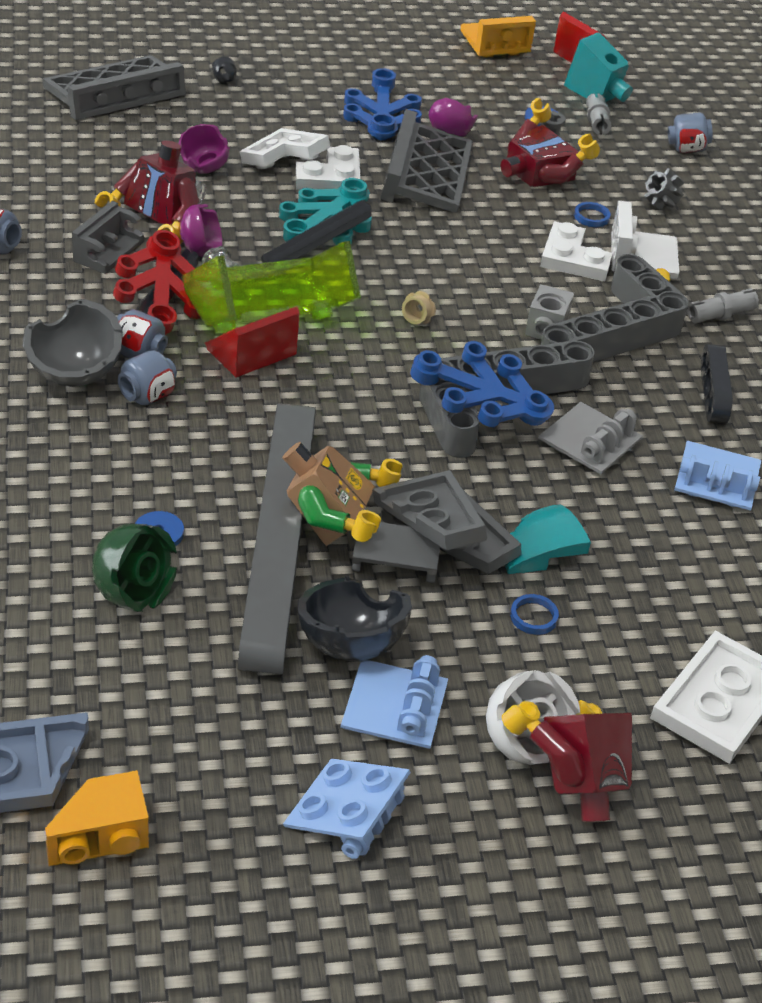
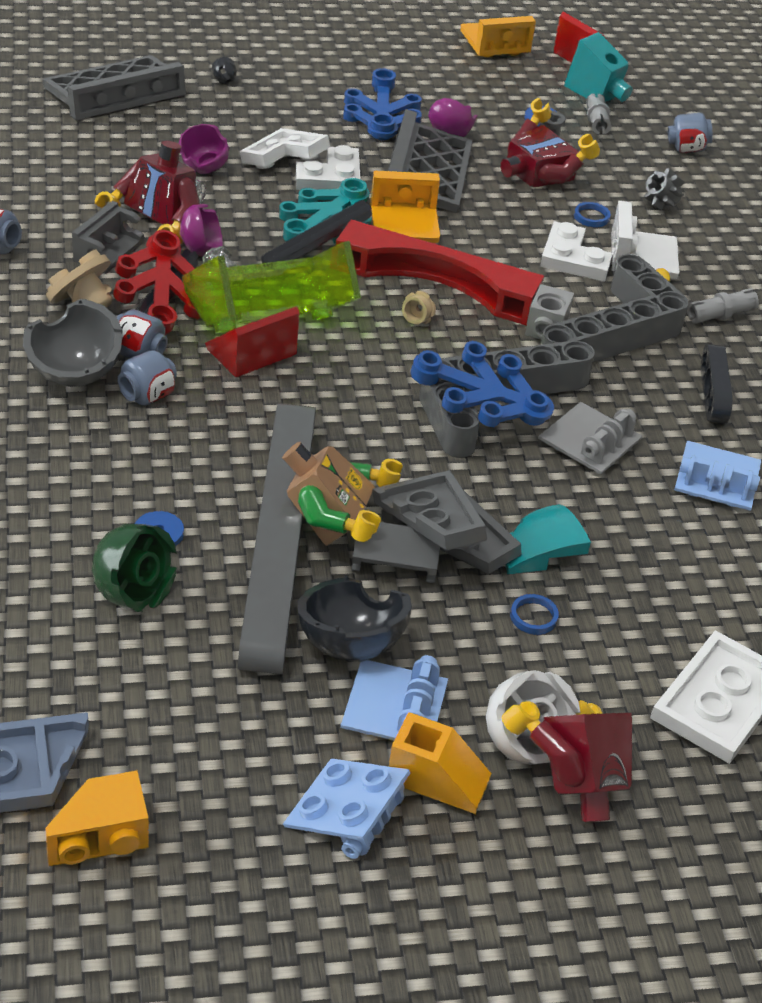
none -> tan plate [46,249,113,308]
none -> red arch [334,219,544,326]
none -> light orange bracket [370,171,440,244]
none -> light orange slope [389,712,492,814]

